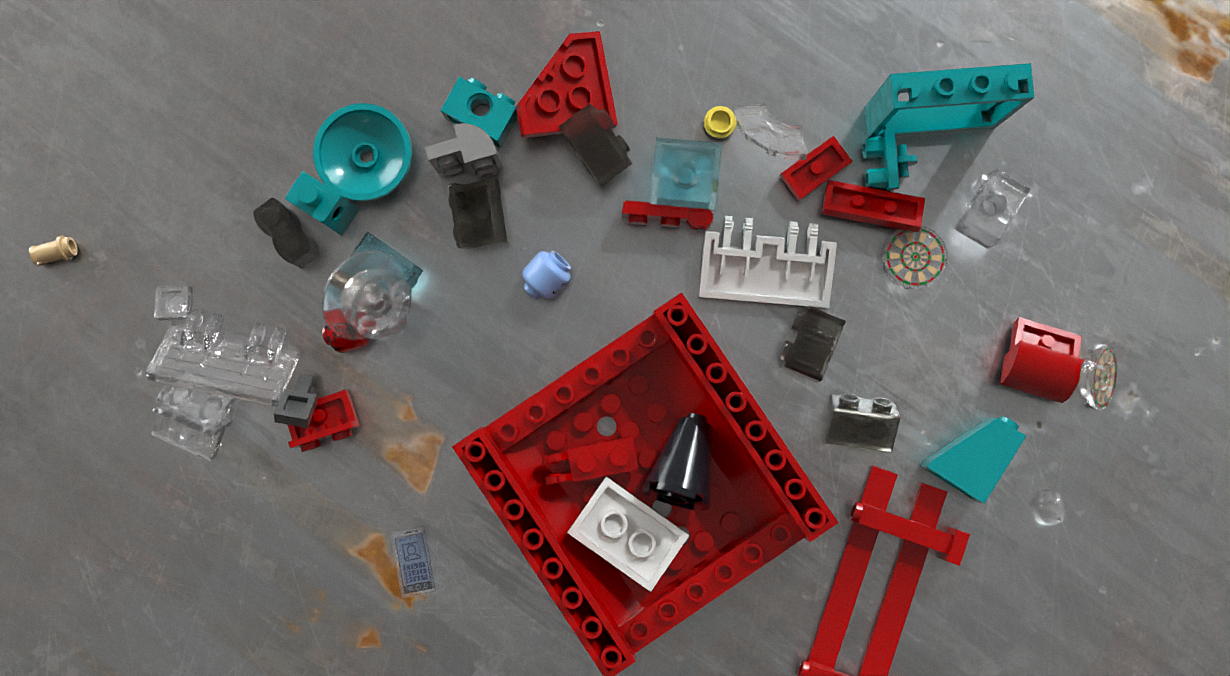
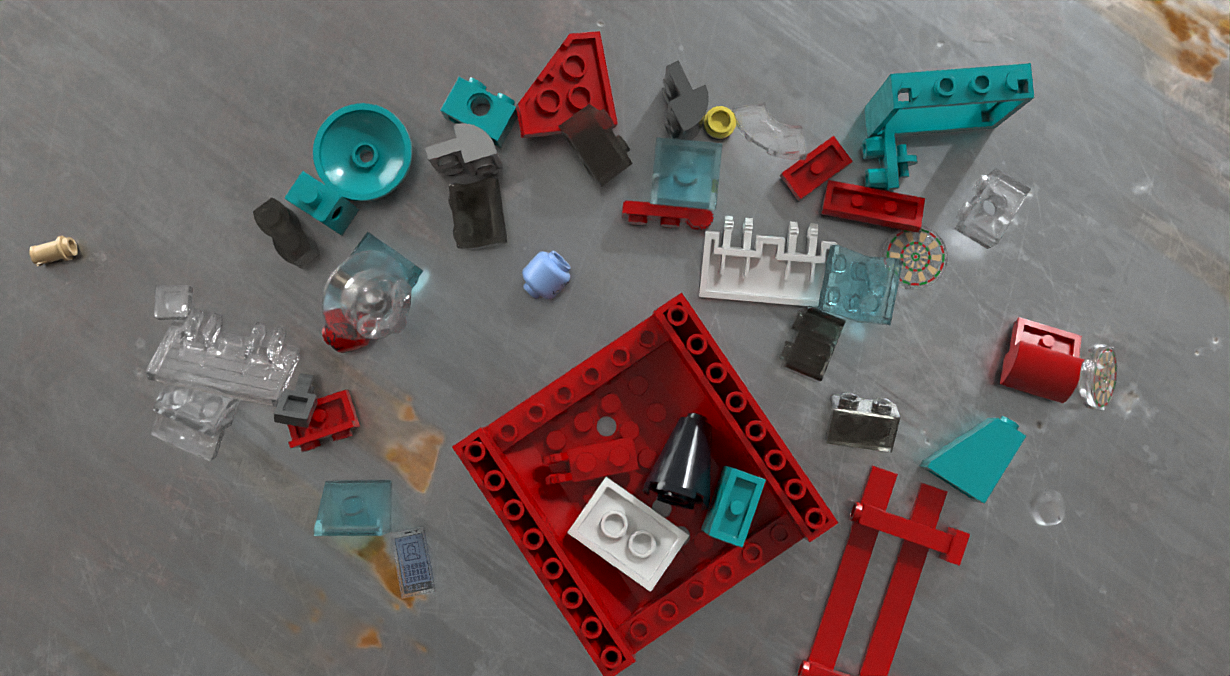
none -> clear light blue slope [313,480,392,536]
none -> dark grey brick [661,60,709,147]
none -> teal panel [701,466,766,548]
none -> clear light blue bracket [818,245,903,326]

